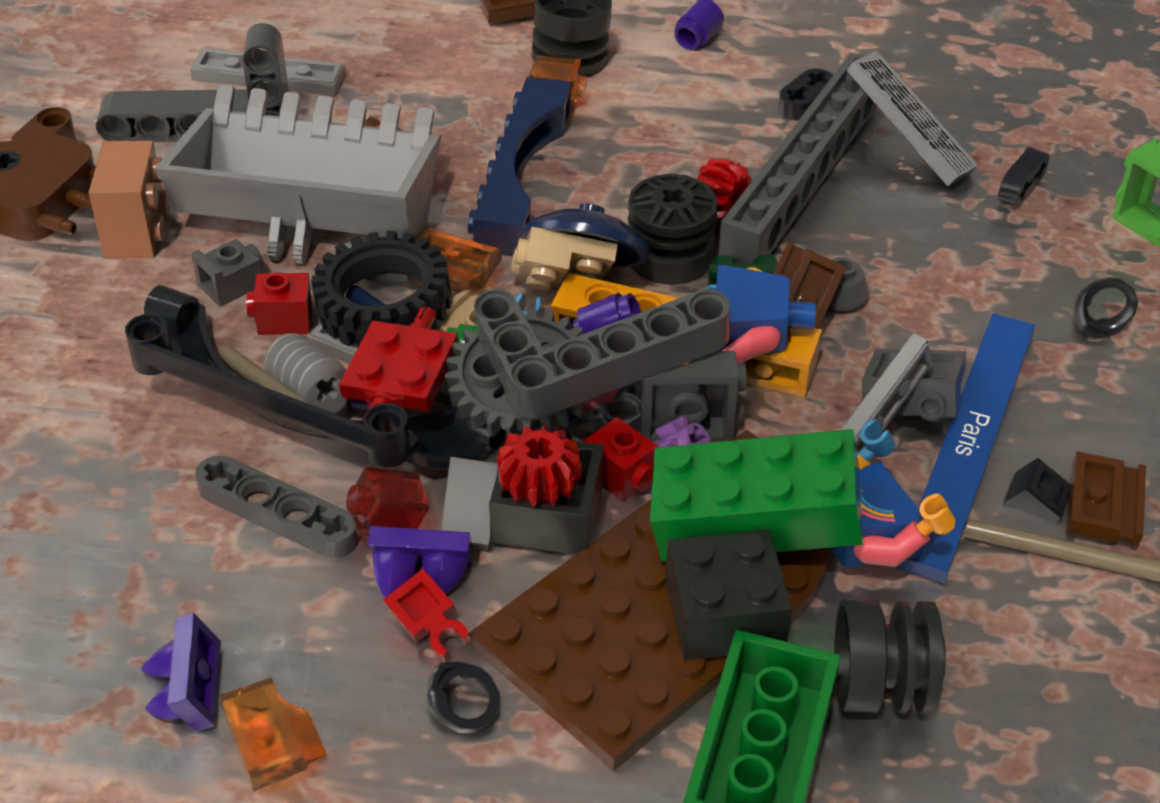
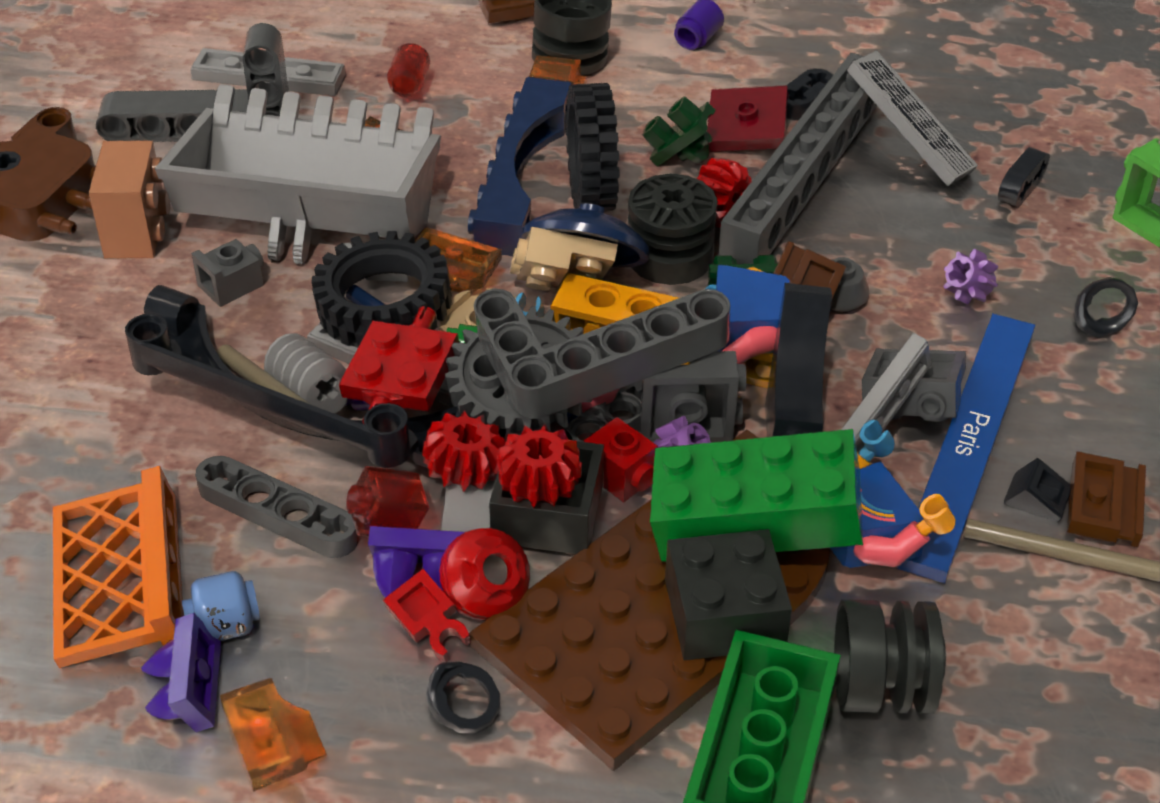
red brick [246,272,313,335] -> none
dark purple brick [573,293,642,334] -> none
none -> orange fence [53,466,184,668]
none -> medium blue head [182,571,260,641]
none -> clear red brick [387,43,431,97]
none -> red gear [422,410,505,492]
none -> red piece [439,528,530,621]
none -> black tyre [566,83,620,211]
none -> dark green hips [642,96,715,167]
none -> dark red plate [707,86,788,152]
none -> black arch [765,283,832,437]
none -> medium lavender gear [943,249,998,304]

